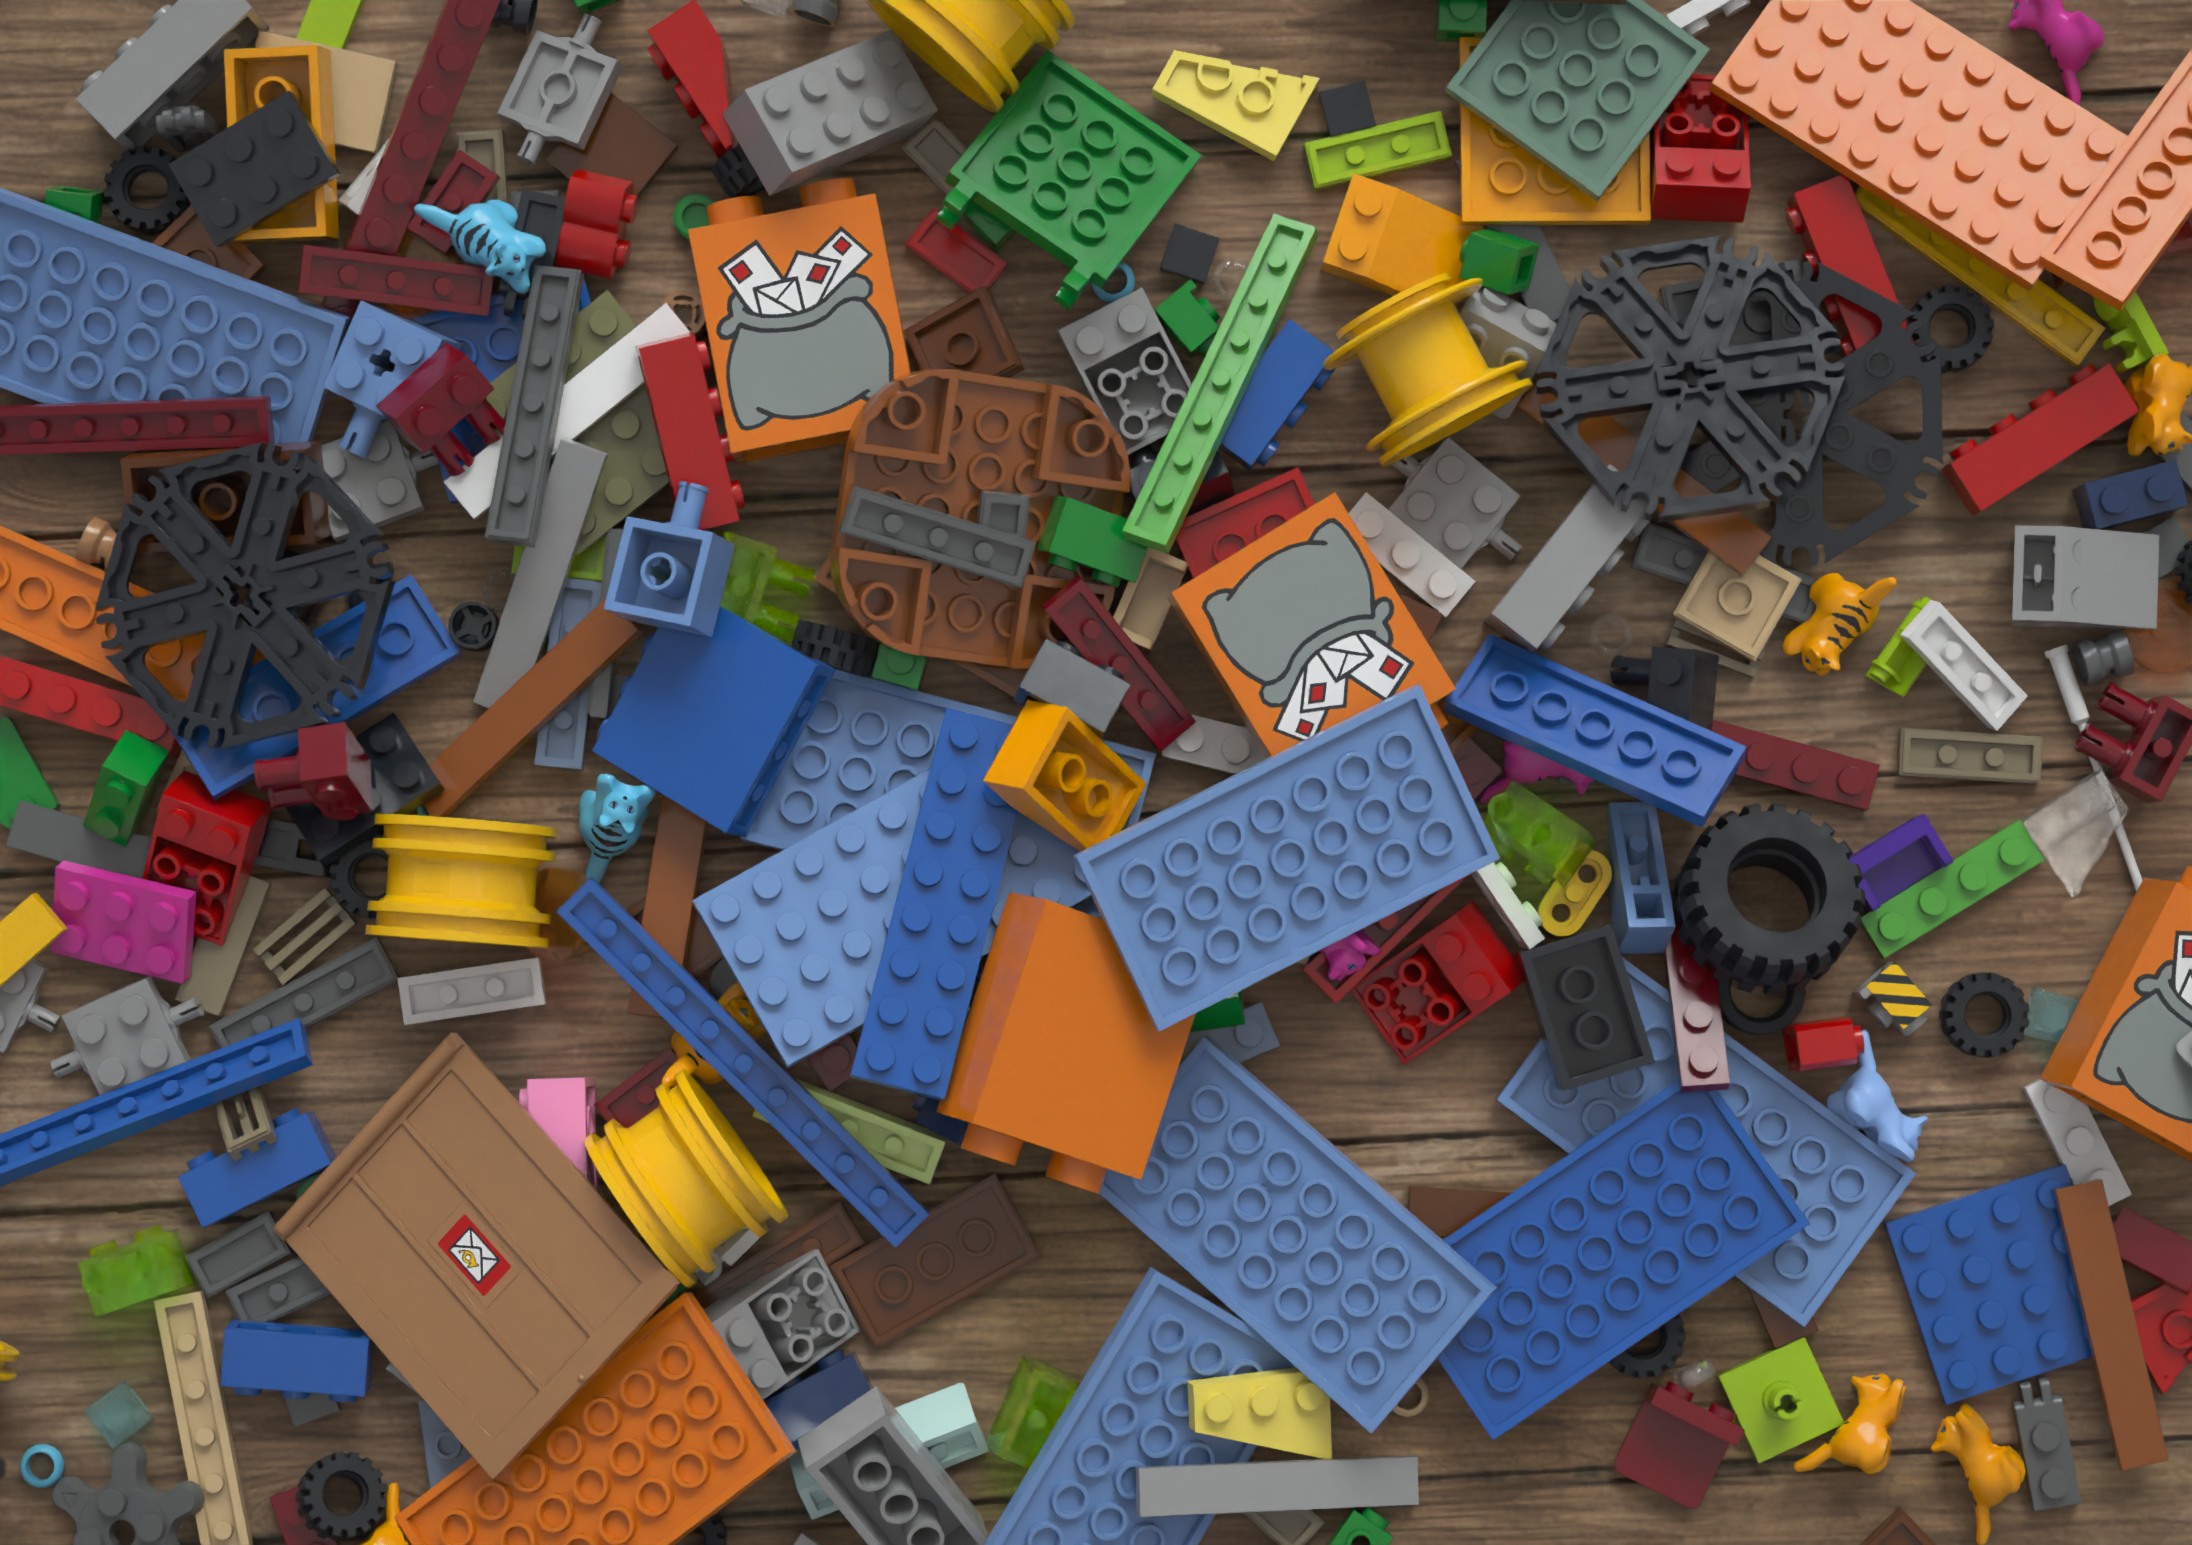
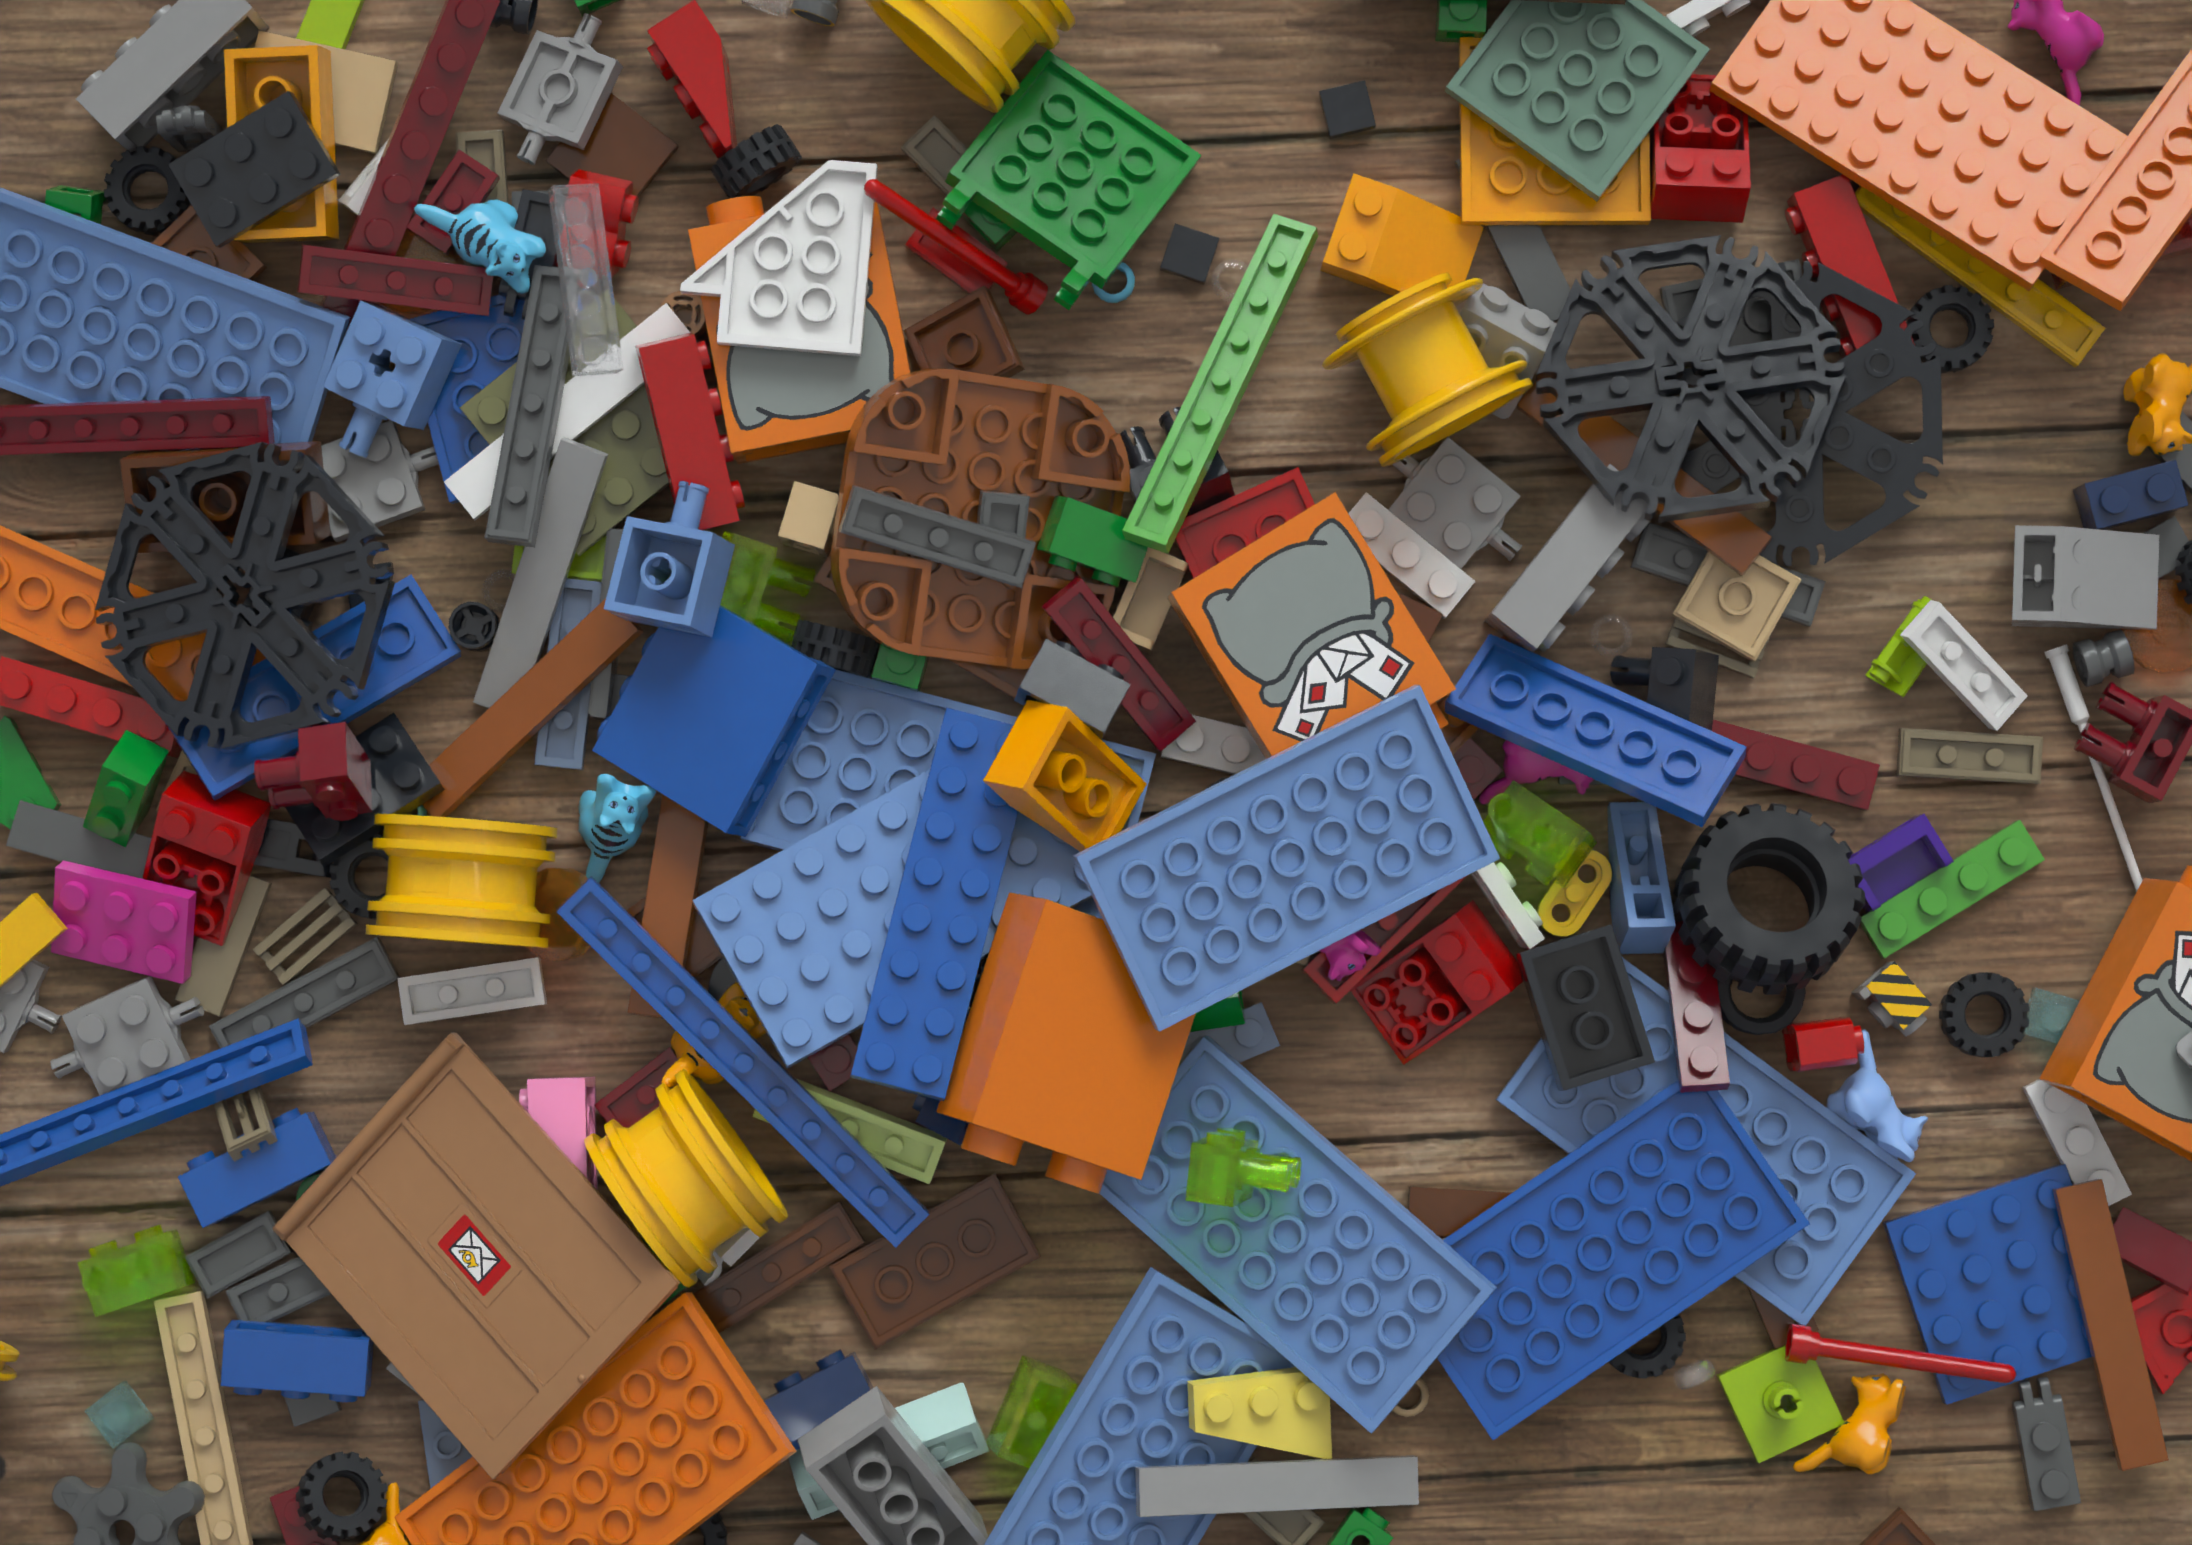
medium azure piece [20,1444,64,1488] -> none
medium nougat wheel [76,516,117,569] -> none
dark red brick [376,342,506,477] -> none
green tile [673,194,715,241] -> none
light grey slope [703,1249,861,1399] -> none
light grey brick [722,30,938,196] -> none
light grey slope [1056,287,1192,455] -> none
light yellow wing [1151,50,1320,161] -> none
green brick [1154,279,1220,359] -> none
blue brick [1219,319,1336,471] -> none
lime tile [1304,111,1452,191] -> none
green brick [1459,228,1540,294] -> none
dark red bracket [1613,1381,1745,1509] -> none
light orange animal [1782,573,1897,676] -> none
light orange animal [1930,1403,2026,1545] -> none
red brick [1942,363,2140,516] -> none
clear wing [2021,768,2129,898] -> none
lime plate [2092,291,2169,373] -> none
none -> clear plate [548,183,624,376]
none -> white wing [680,160,878,357]
none -> tan panel [778,481,839,558]
none -> red piece [864,179,1048,315]
none -> clear neon green brick [1185,1128,1302,1207]
none -> red piece [1785,1323,2016,1383]

